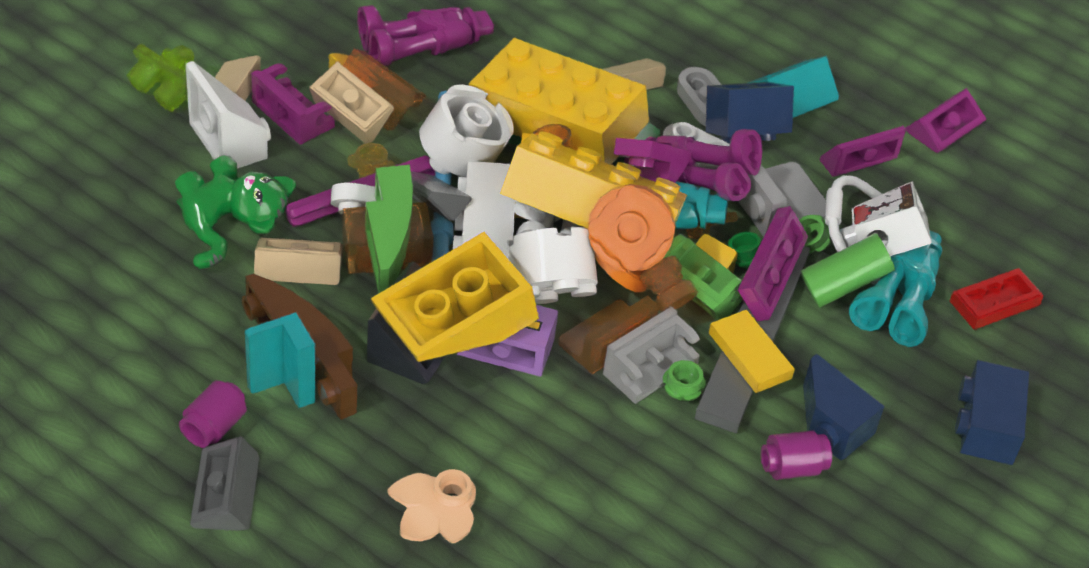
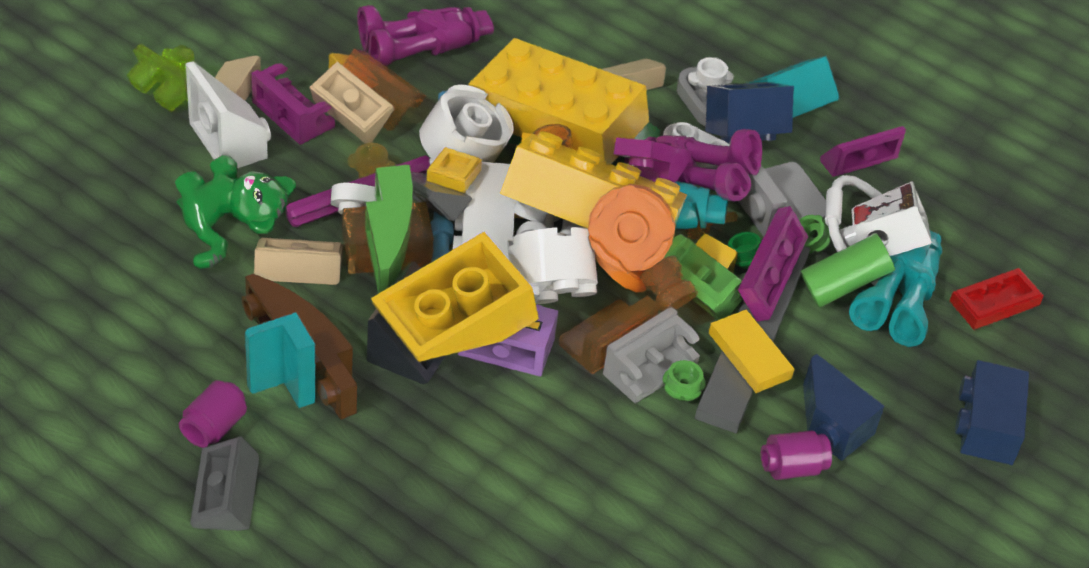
light nougat plate [388,469,476,544] -> none
magenta slope [905,88,987,153] -> none
none -> yellow tile [427,147,482,193]
none -> white plate [688,57,733,92]

